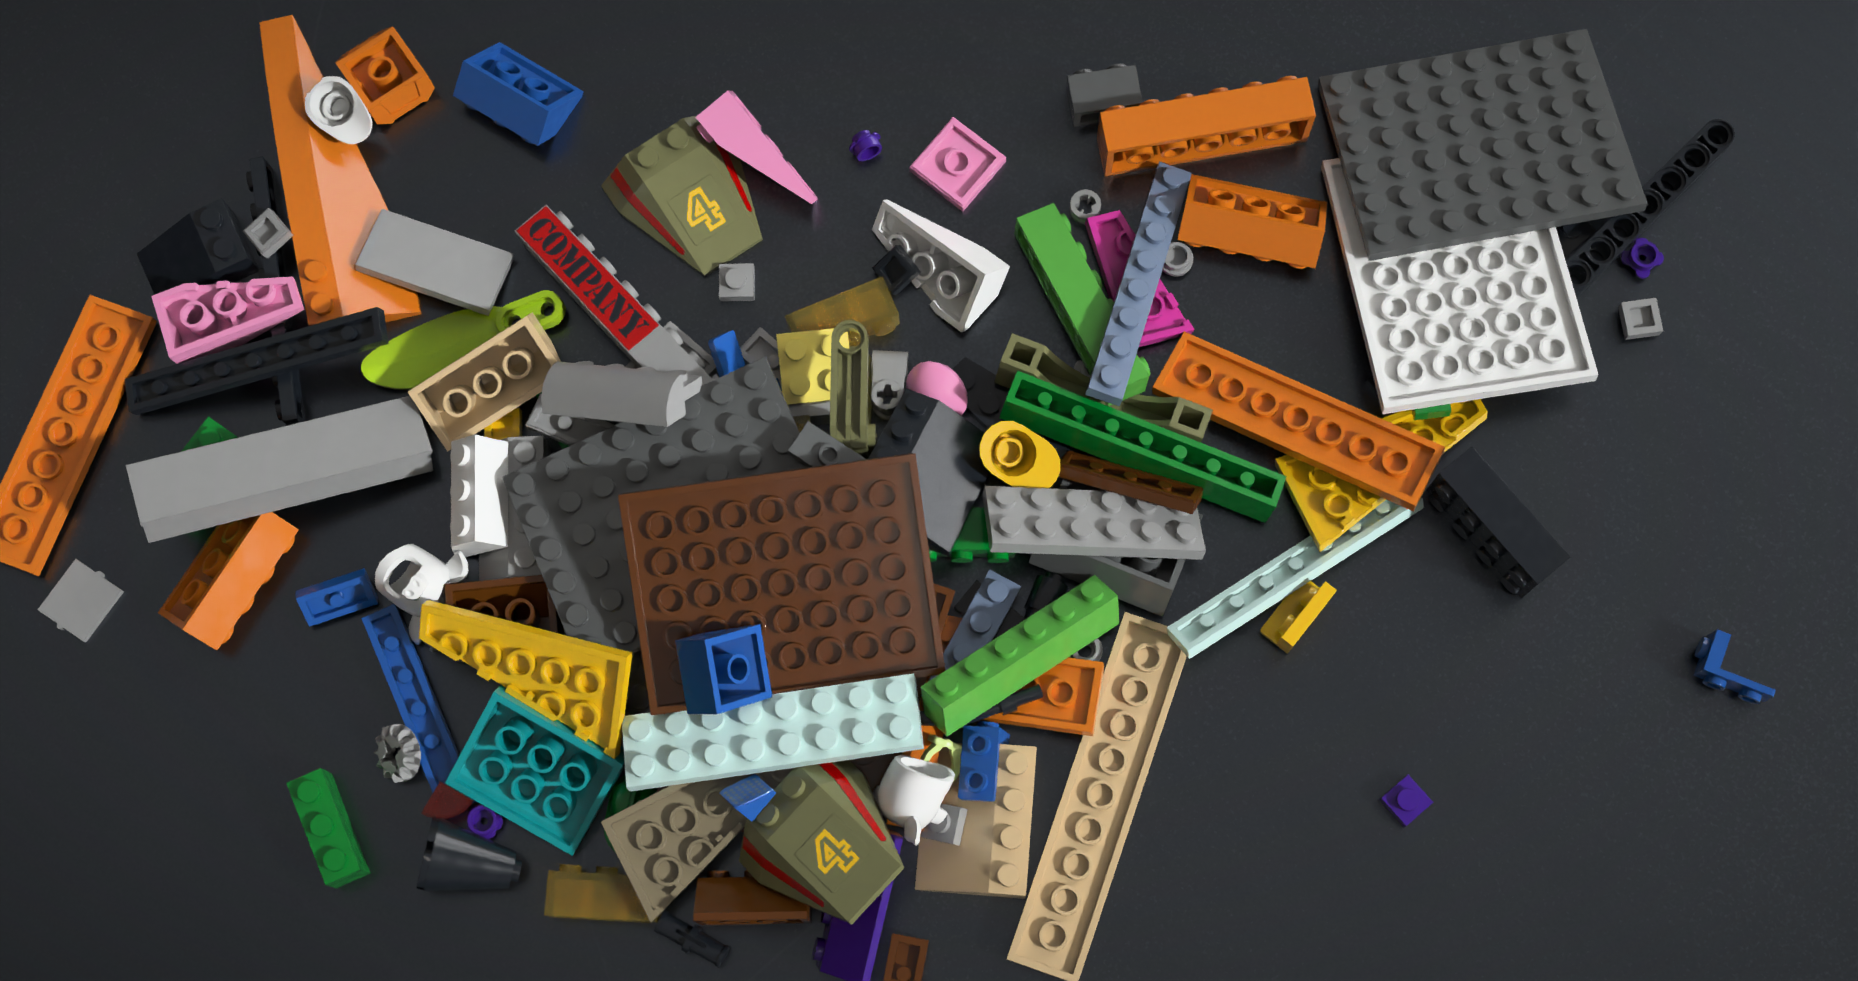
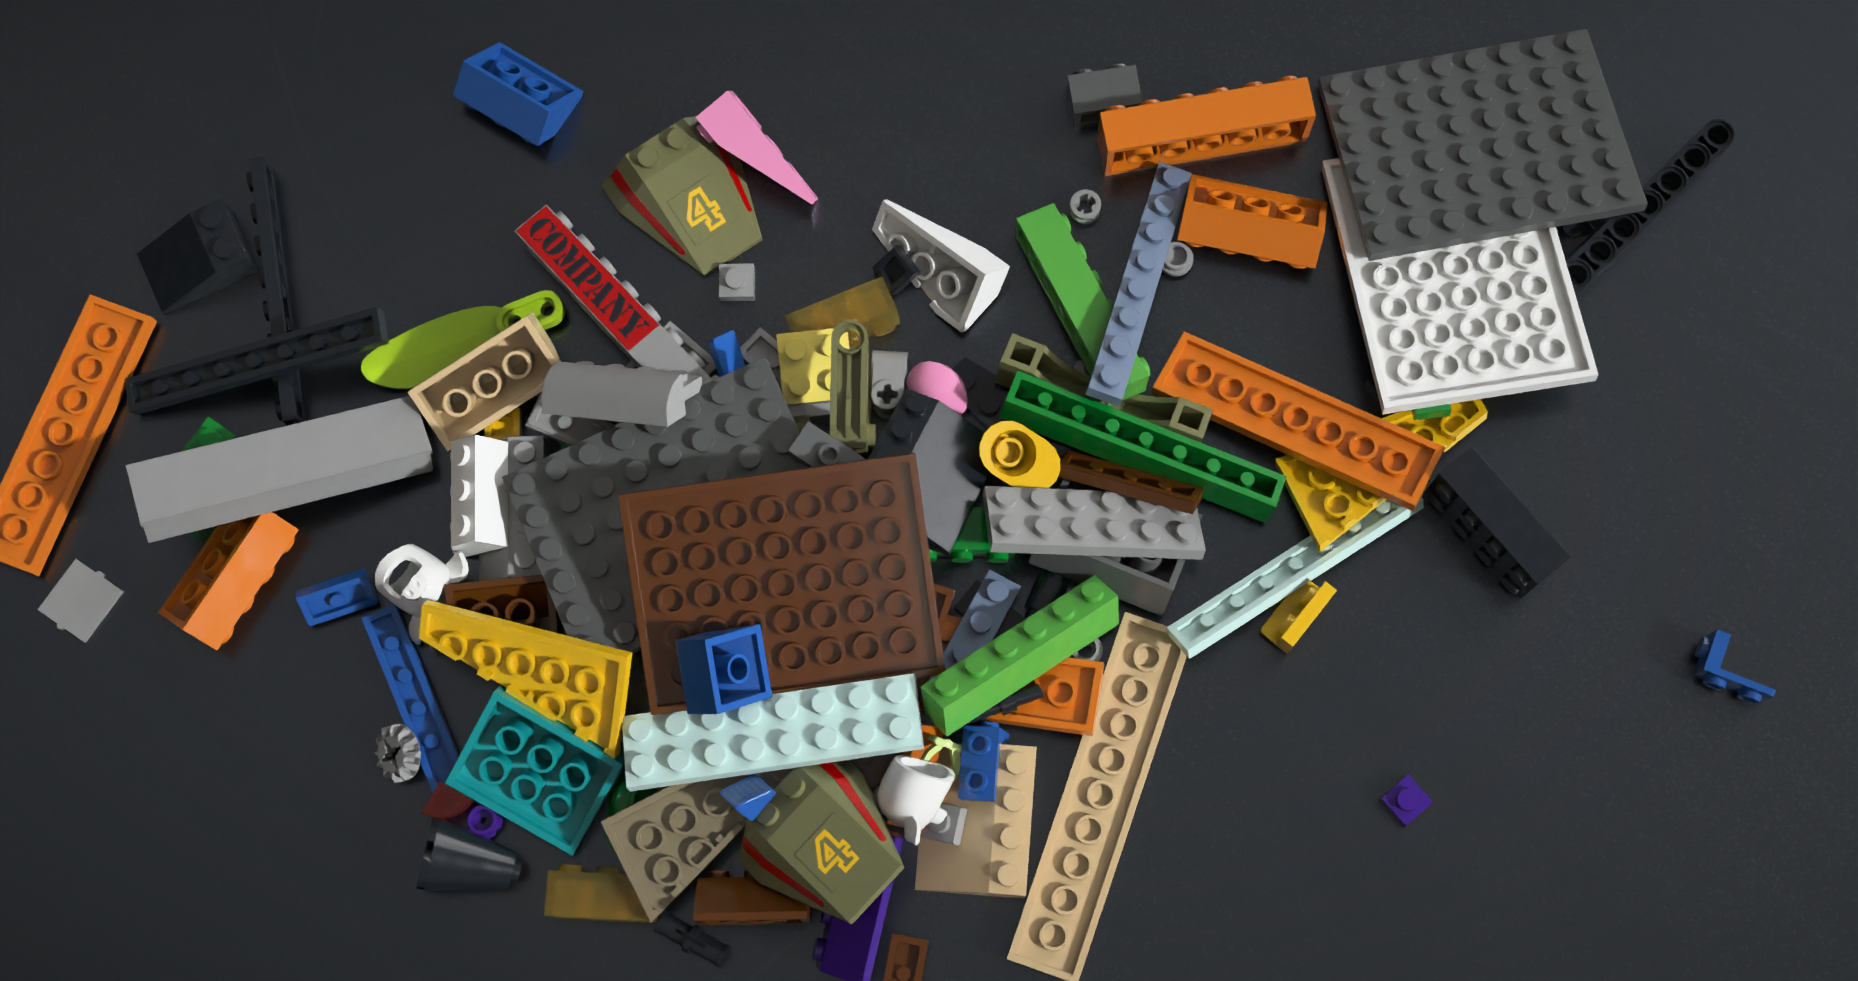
bright pink wedge [151,276,304,364] -> none
light grey tile [243,208,293,258] -> none
orange wedge [259,15,421,326] -> none
green brick [286,768,370,888] -> none
white piece [305,76,372,144] -> none
orange slope [335,26,435,125] -> none
light grey tile [355,209,514,316] -> none
dark purple plate [849,130,882,161] -> none
bright pink tile [909,117,1006,212] -> none
dark pink wing [1085,210,1195,347] -> none
light grey plate [1618,298,1663,340] -> none
dark purple plate [1621,238,1664,279] -> none

